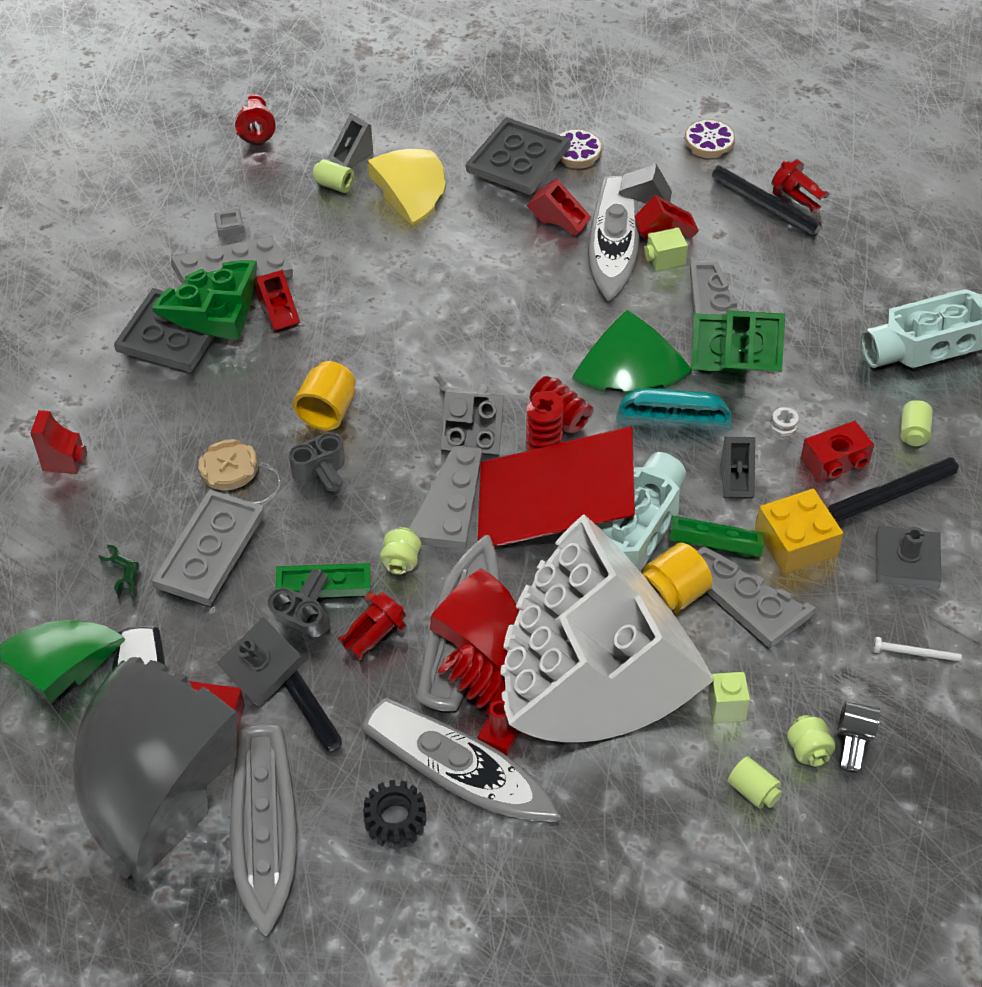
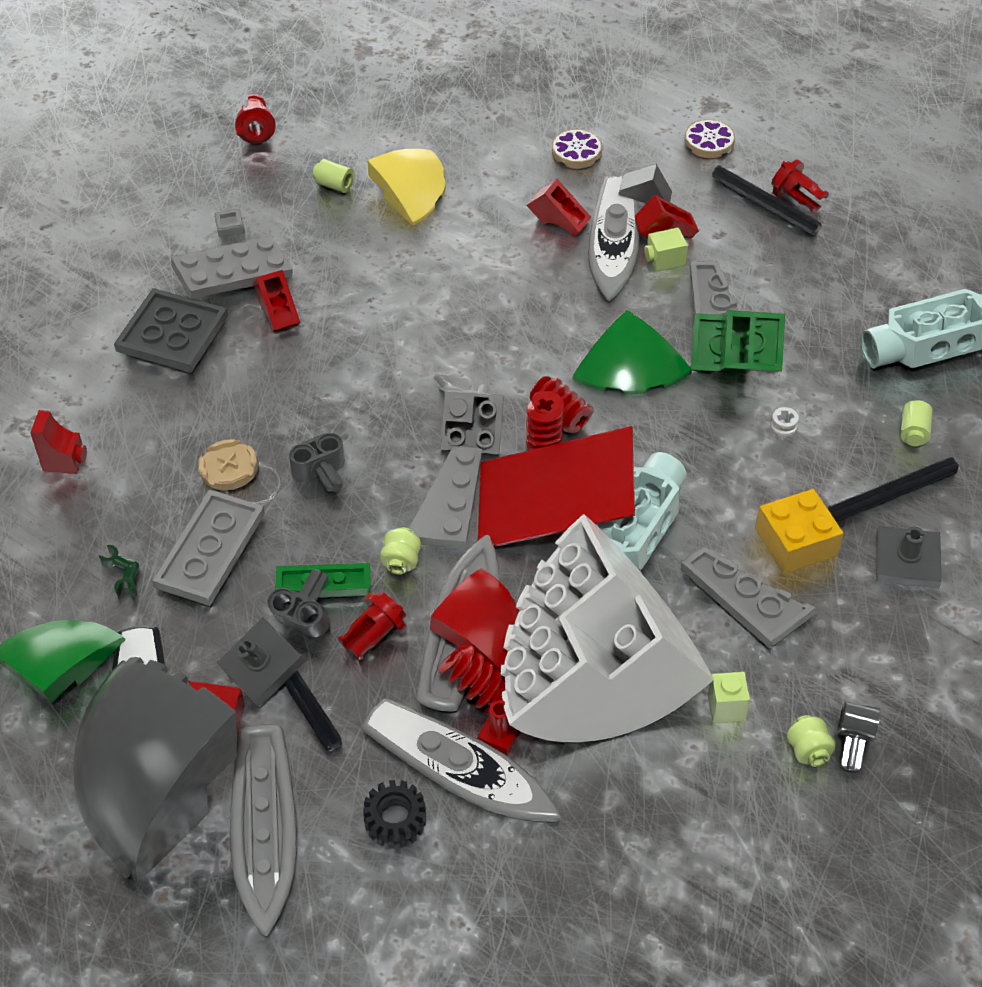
green brick [152,260,257,340] -> none
yellow piece [292,361,356,431] -> none
dark grey slope [328,113,373,168] -> none
dark grey plate [465,117,571,195] -> none
teal brick [616,388,732,427] -> none
yellow piece [642,543,713,613] -> none
green plate [670,515,764,557] -> none
dark grey slope [720,437,755,497] -> none
yellowish green brick [727,756,782,809] -> none
red brick [800,420,874,482] -> none
white piece [873,637,962,662] -> none

